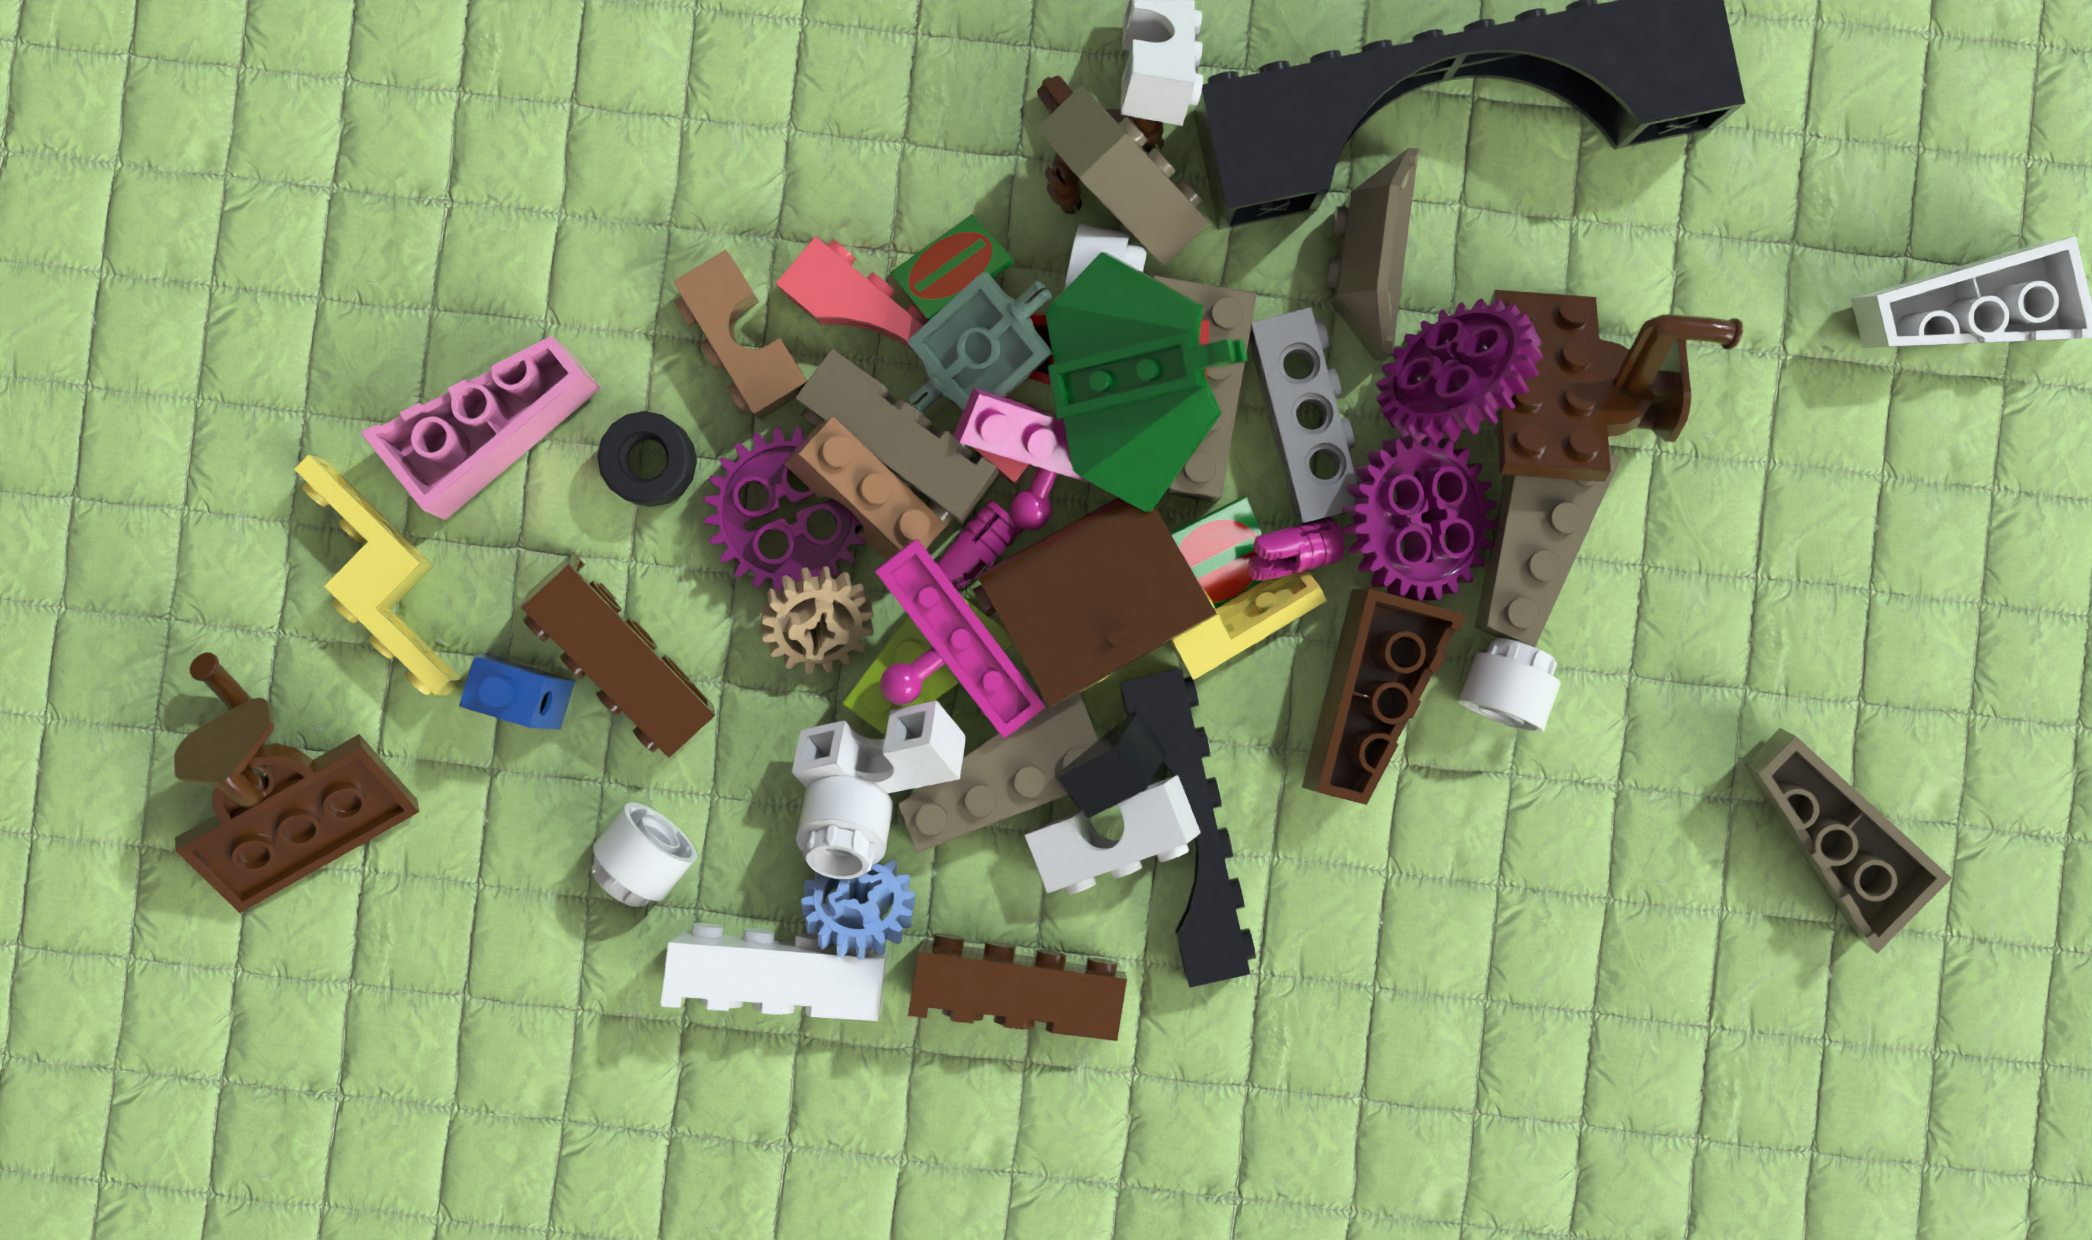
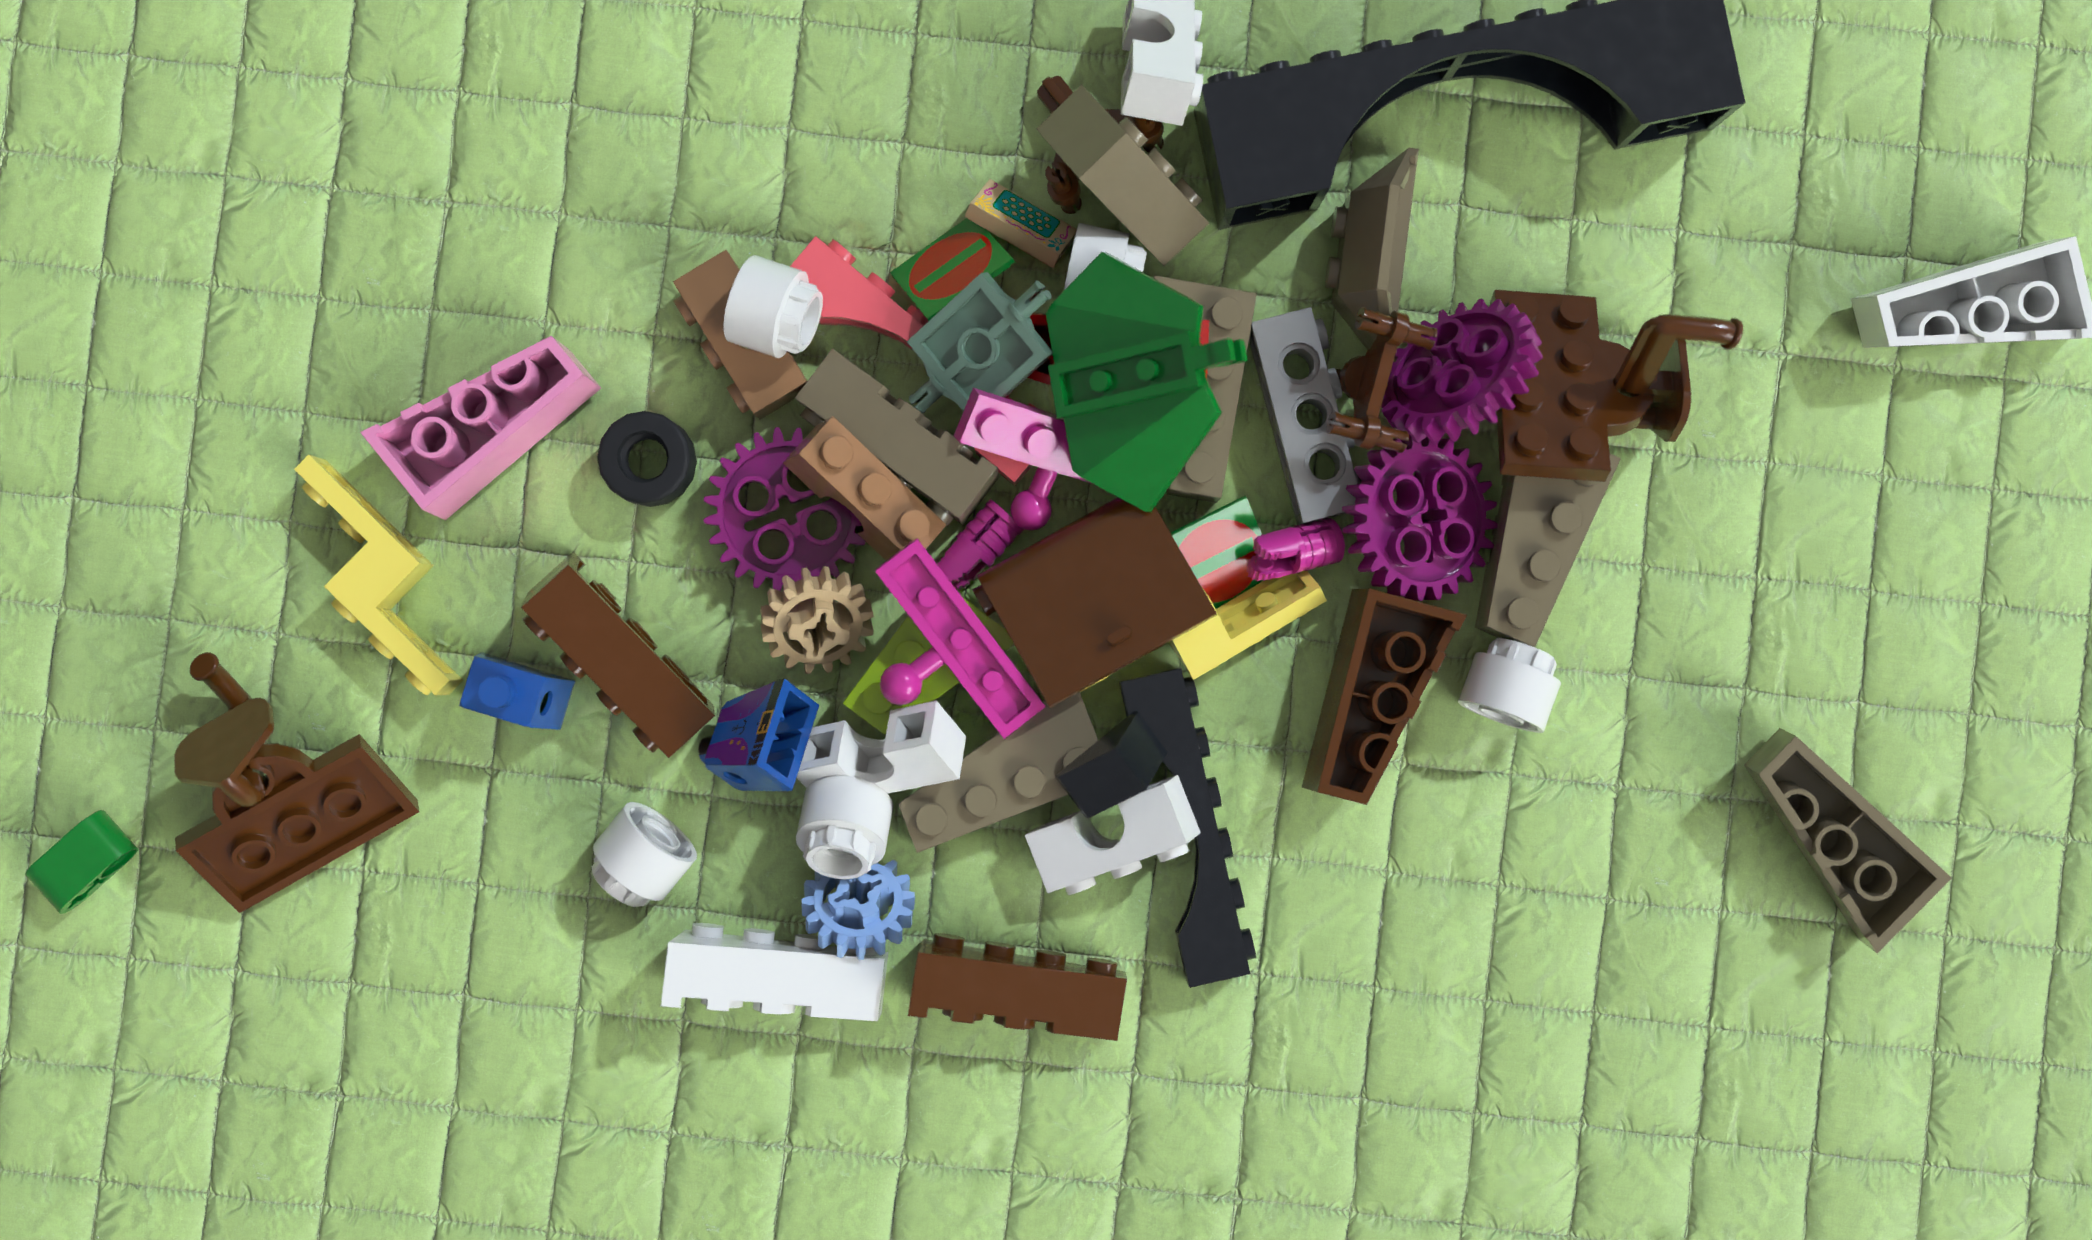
none -> green beam [25,810,138,914]
none -> blue torso [698,678,819,791]
none -> white piece [724,255,823,358]
none -> tan tile [965,179,1077,268]
none -> reddish brown axle [1326,307,1437,453]

